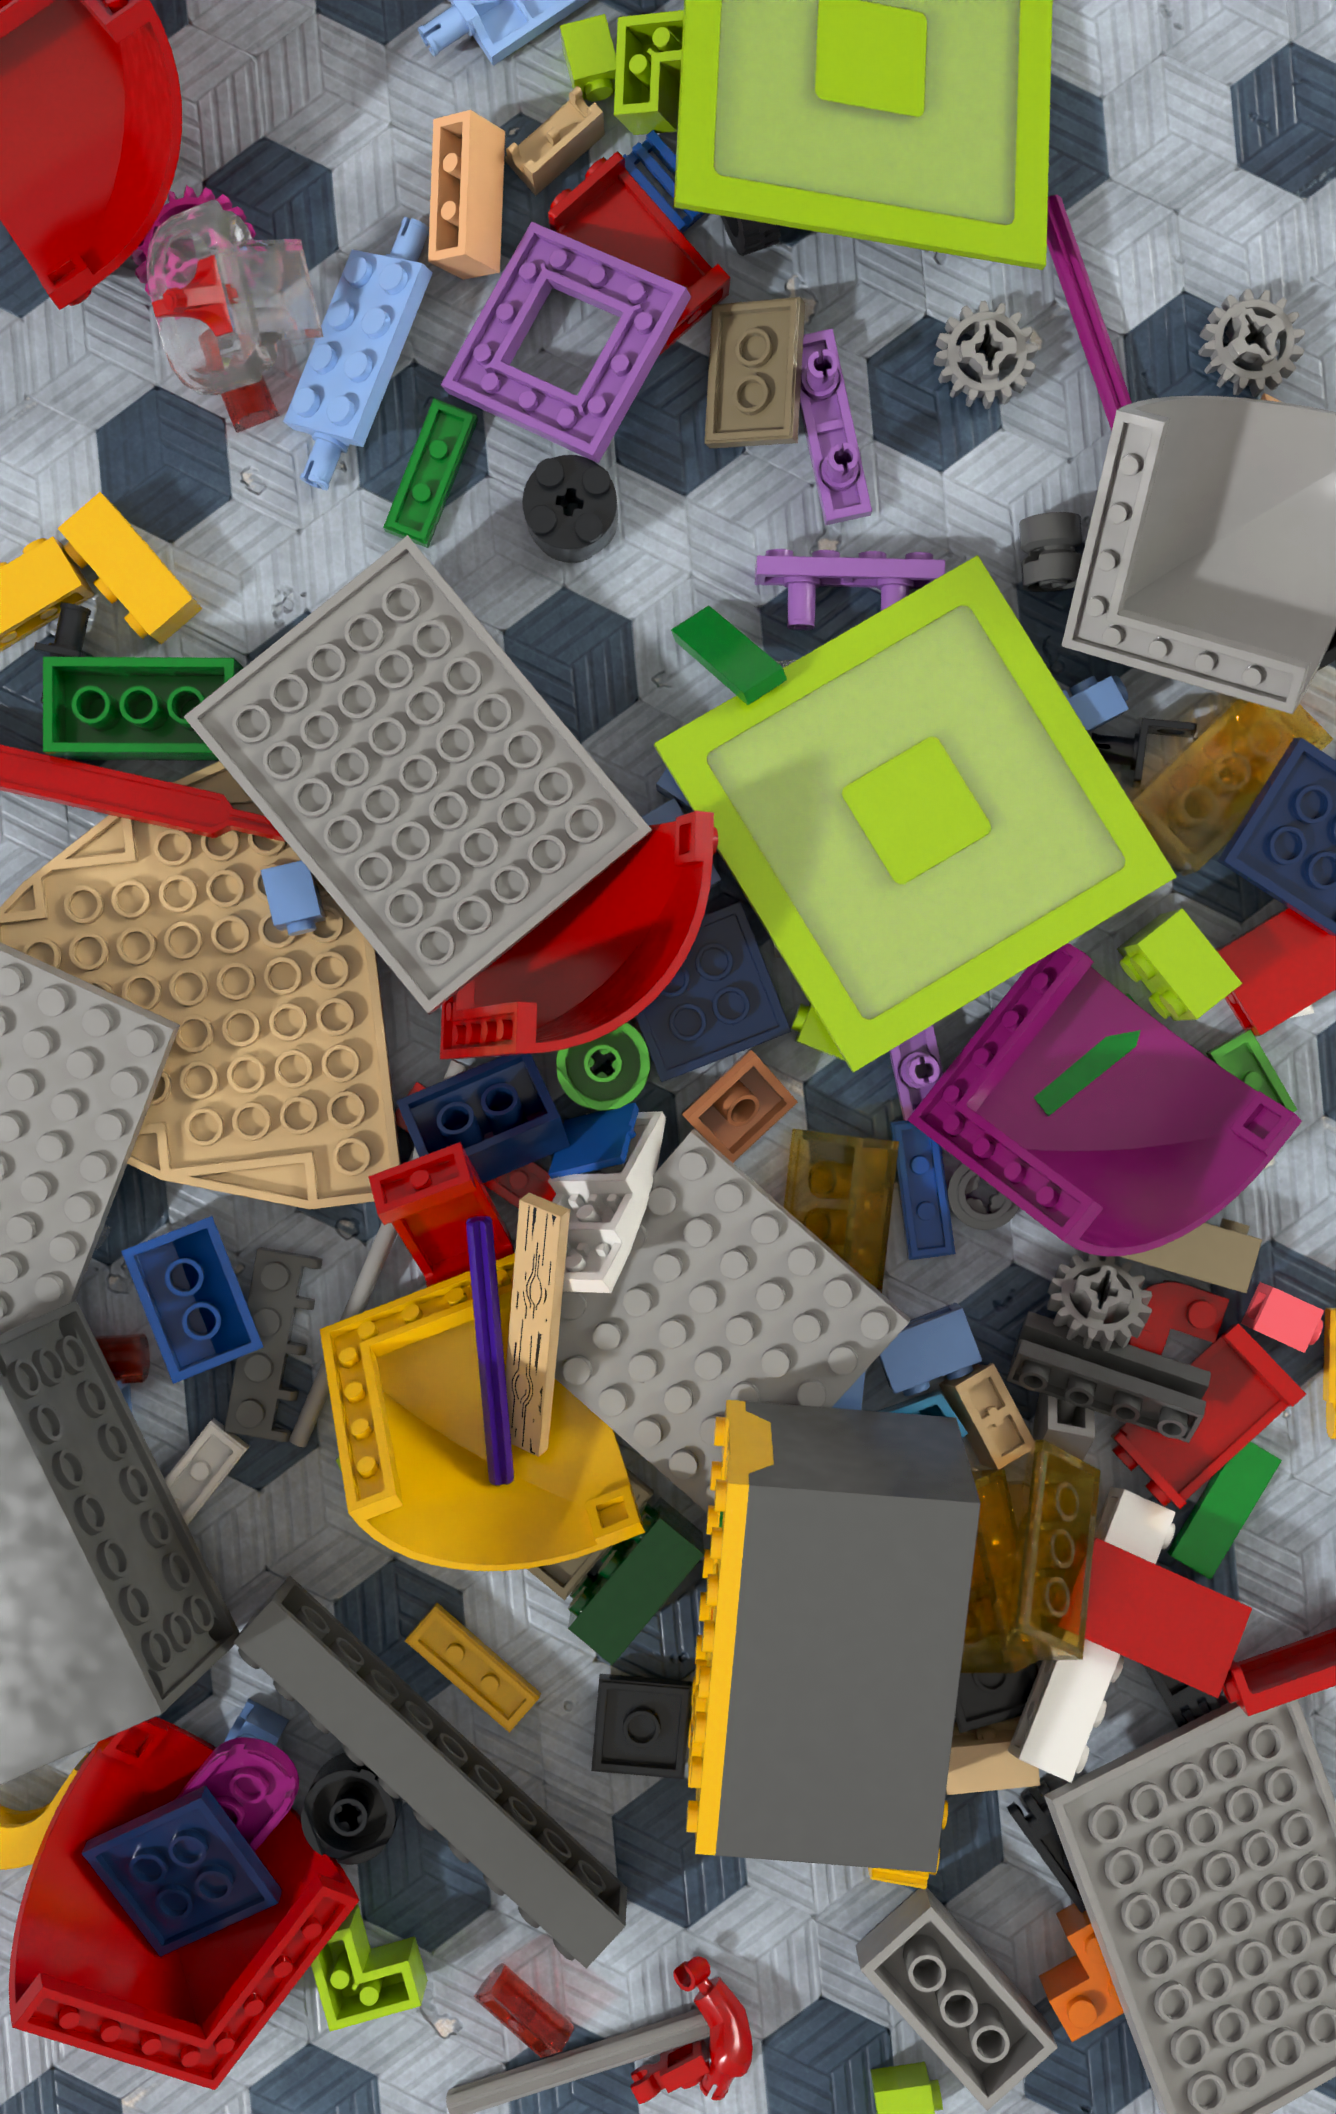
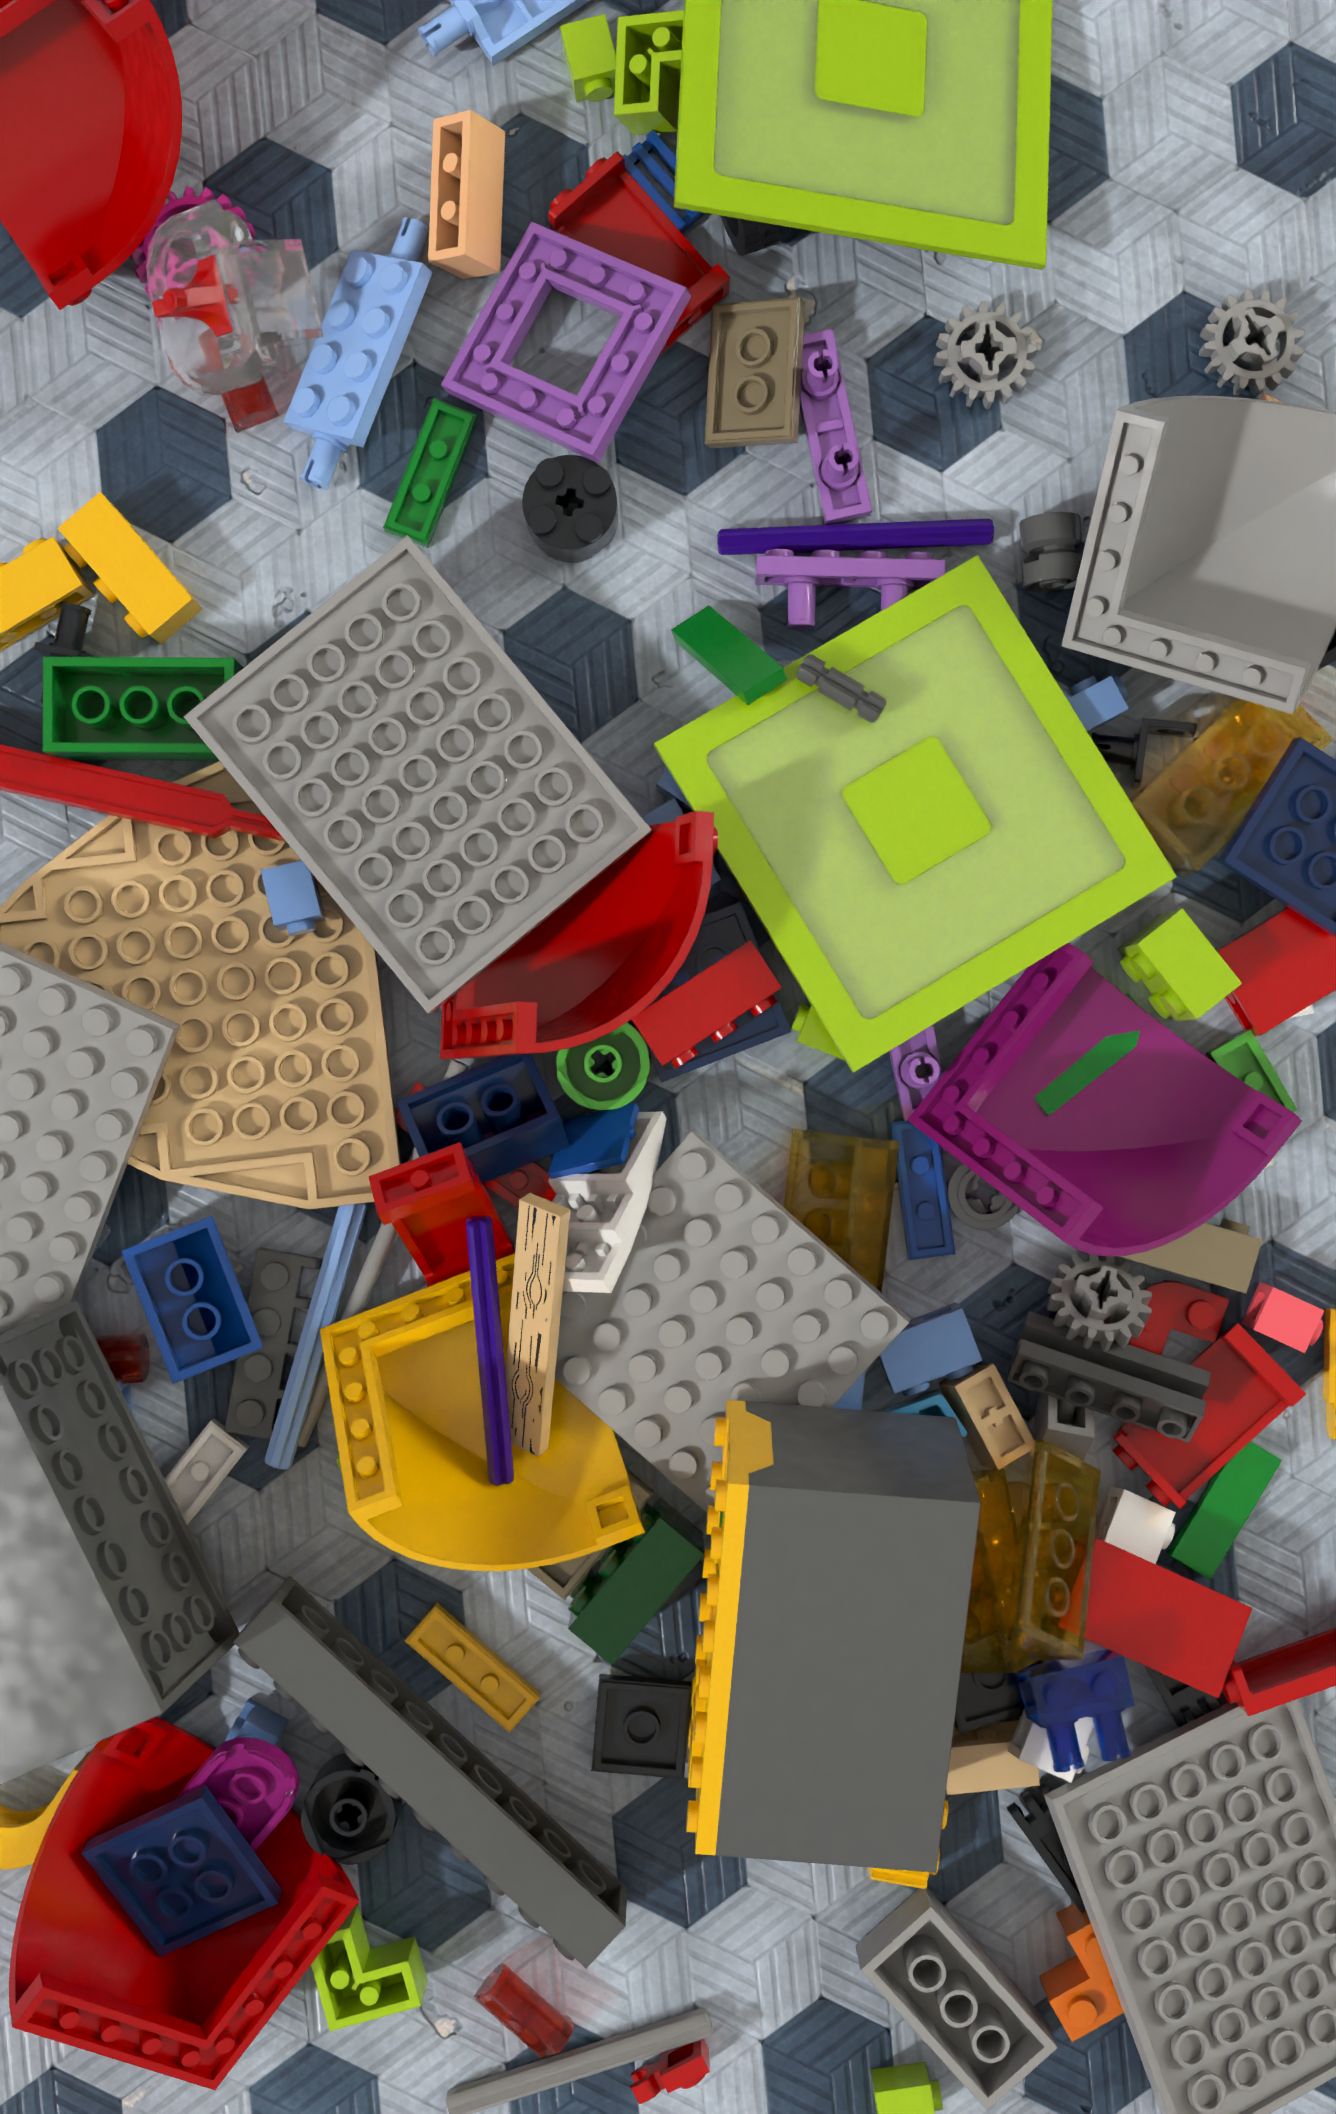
tan hinge [505,86,605,196] -> none
red arm [673,1956,753,2100] -> none
nougat slope [682,1050,798,1163] -> none
magenta axle [1047,194,1132,431] -> none
none -> light blue axle [265,1203,367,1469]
none -> red brick [632,940,782,1069]
none -> dark purple axle [717,518,994,555]
none -> dark grey axle [796,655,887,723]
none -> clear blue brick [1016,1649,1135,1772]

